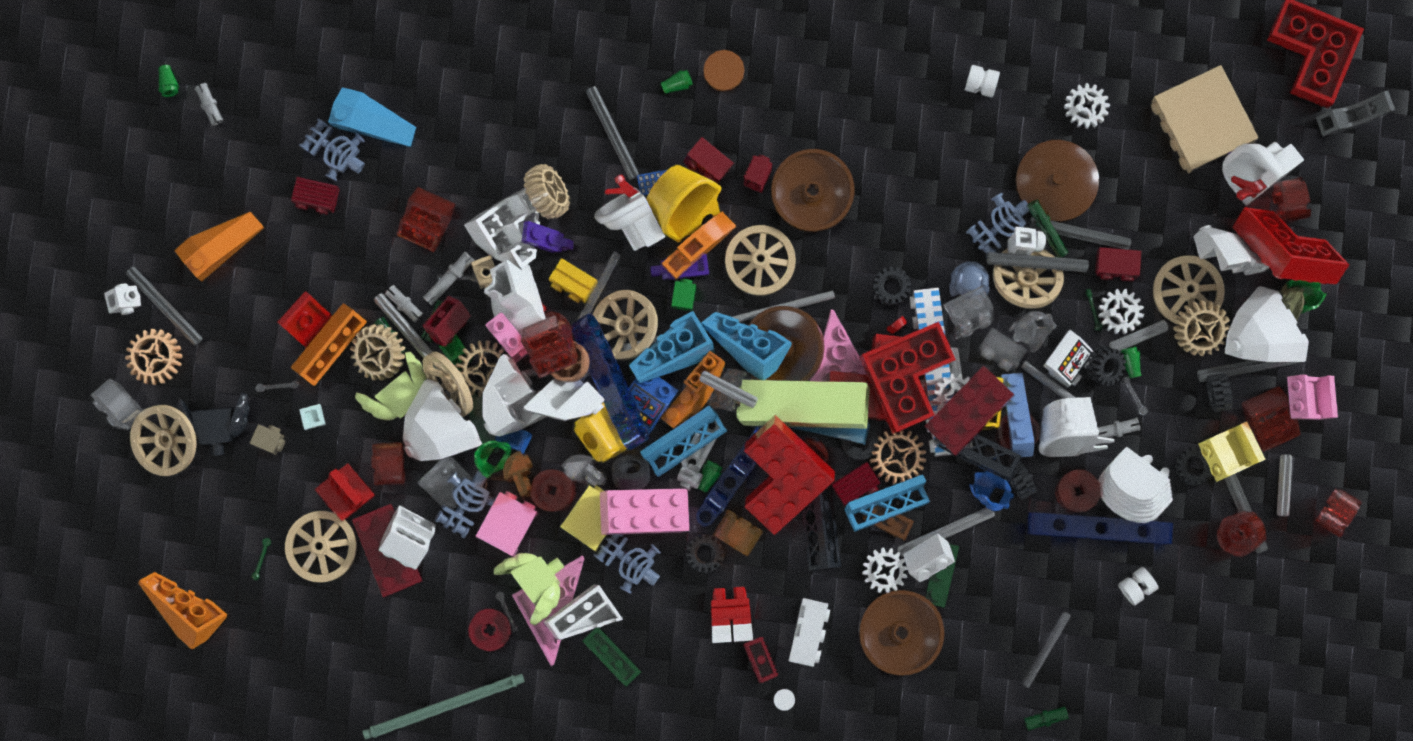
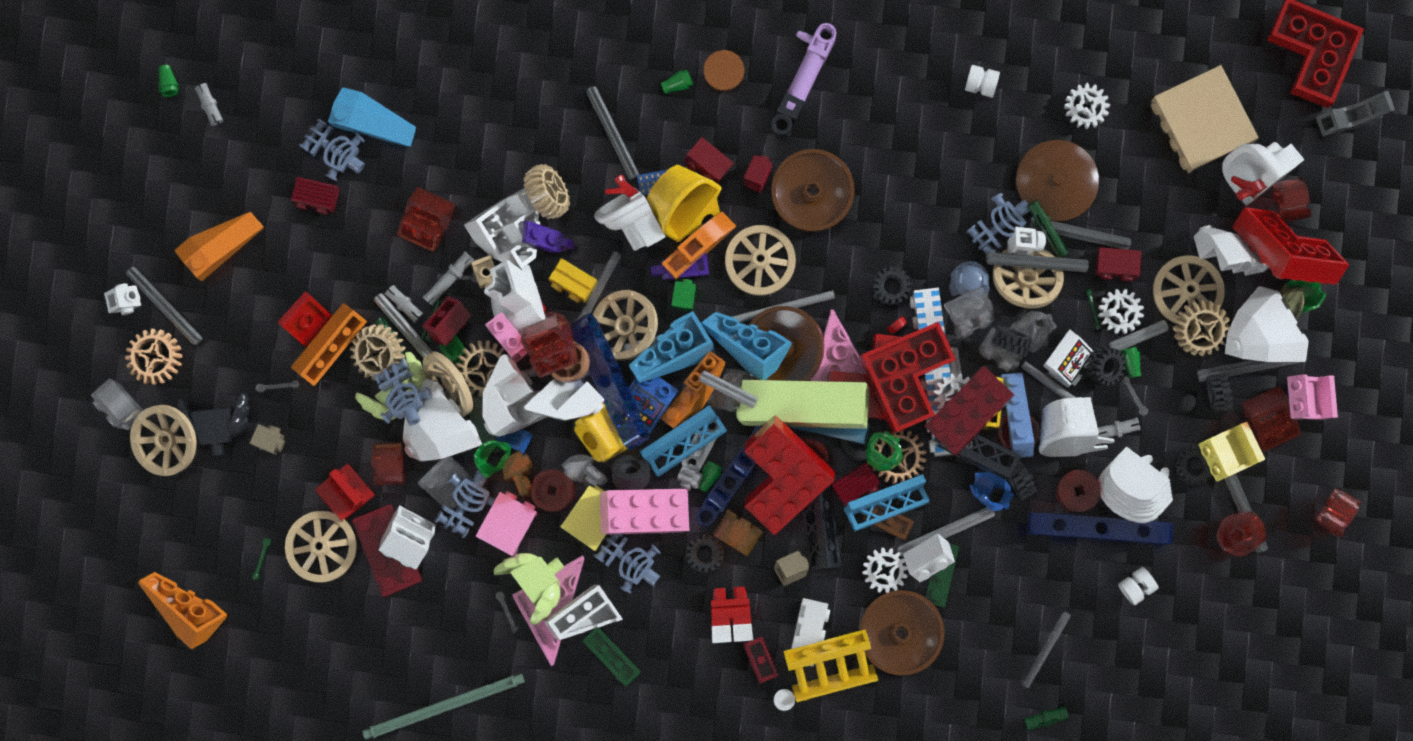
light aqua plate [299,404,326,430] -> none
dark red plate [468,609,511,651] -> none
light grey axle [1277,454,1292,517] -> none
none -> sand blue piece [374,358,433,426]
none -> lavender piece [771,23,836,138]
none -> dark tan brick [774,551,809,586]
none -> yellow fence [783,630,878,702]
none -> green helmet [866,430,903,472]
none -> black tyre [992,326,1033,356]

